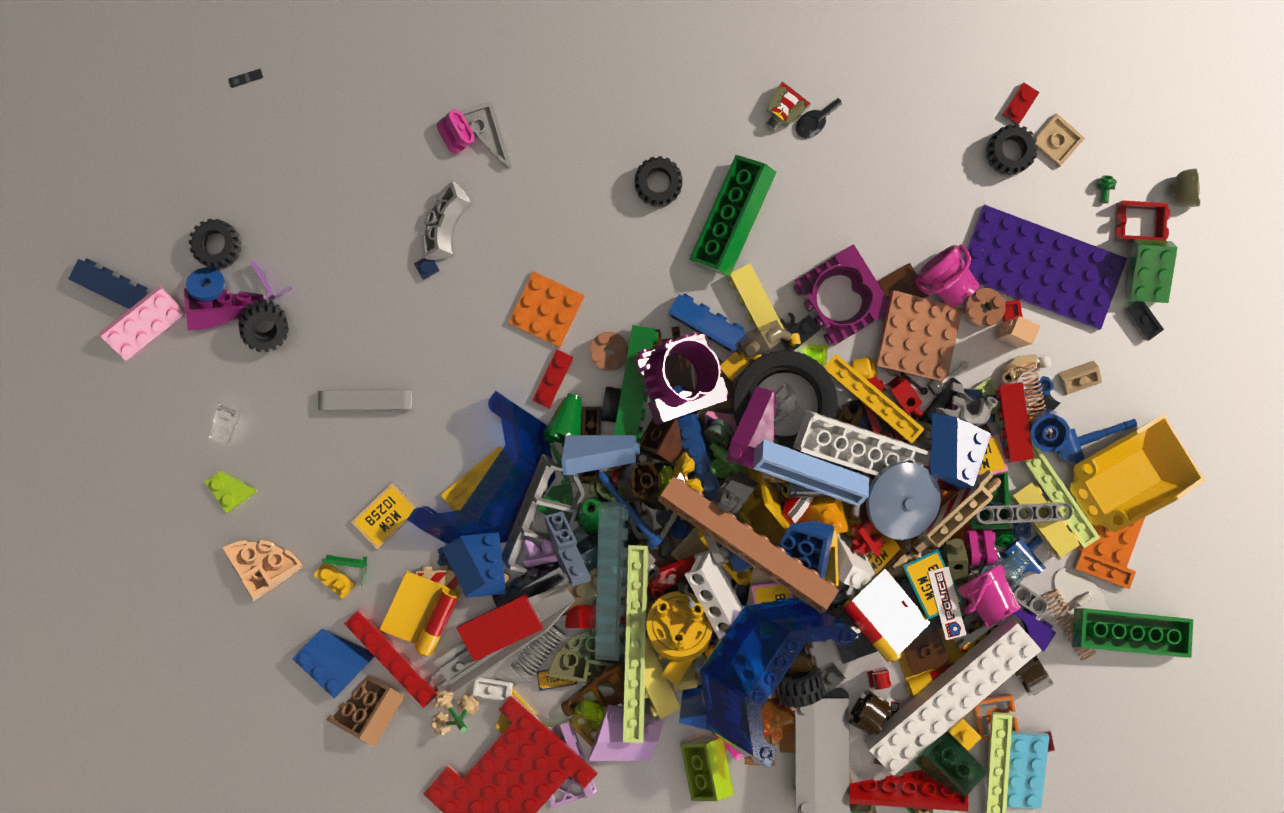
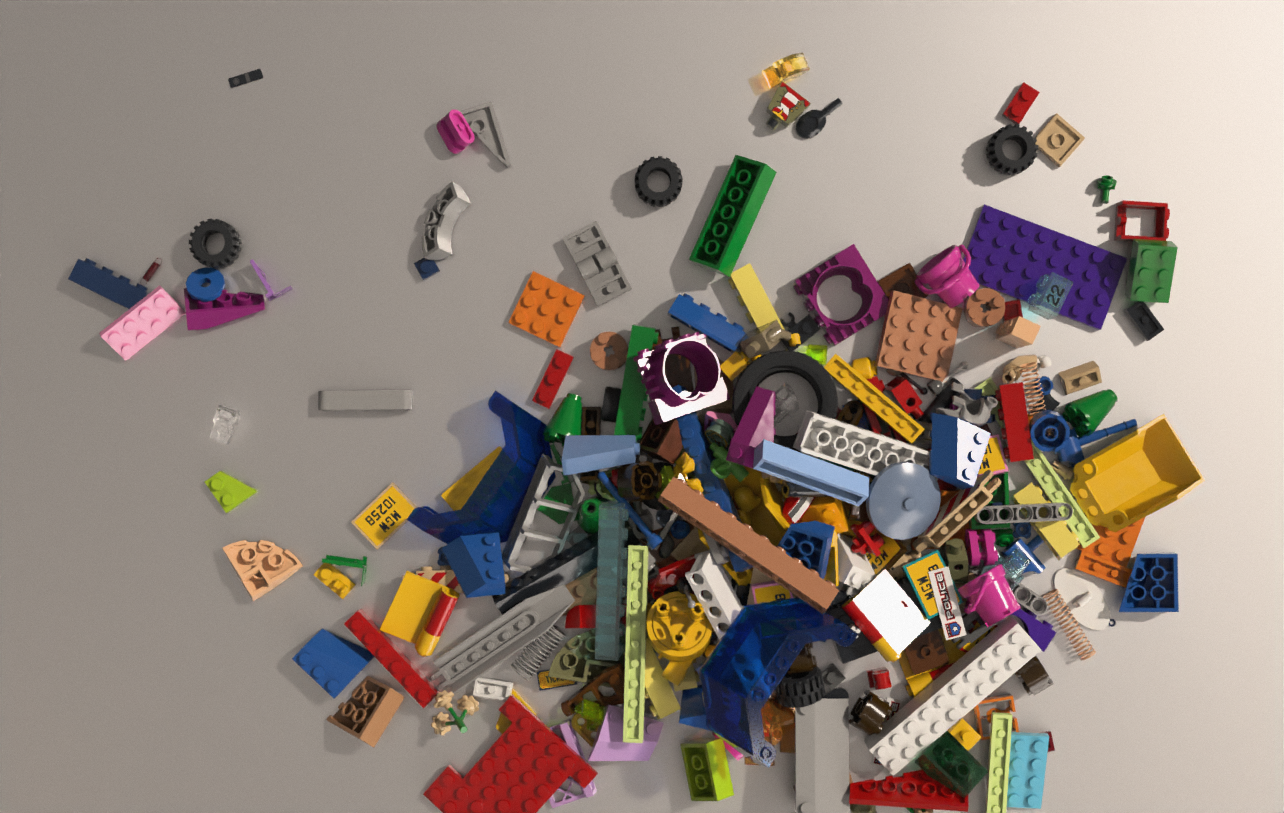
black tyre [238,299,289,352] -> none
red tile [456,593,543,661] -> none
lavender tile [523,539,558,567] -> none
sand blue slope [544,511,591,586] -> none
dark grey hinge [716,470,758,513] -> none
green brick [1072,608,1193,658] -> none
olive cylinder [1171,168,1201,207] -> none
none -> dark red piece [140,258,162,285]
none -> light grey plate [563,221,632,306]
none -> clear yellow brick [762,53,810,88]
none -> clear light blue brick [1027,272,1073,320]
none -> tan pin [1051,459,1074,480]
none -> green cone [1062,389,1118,437]
none -> blue wedge [1119,552,1179,612]

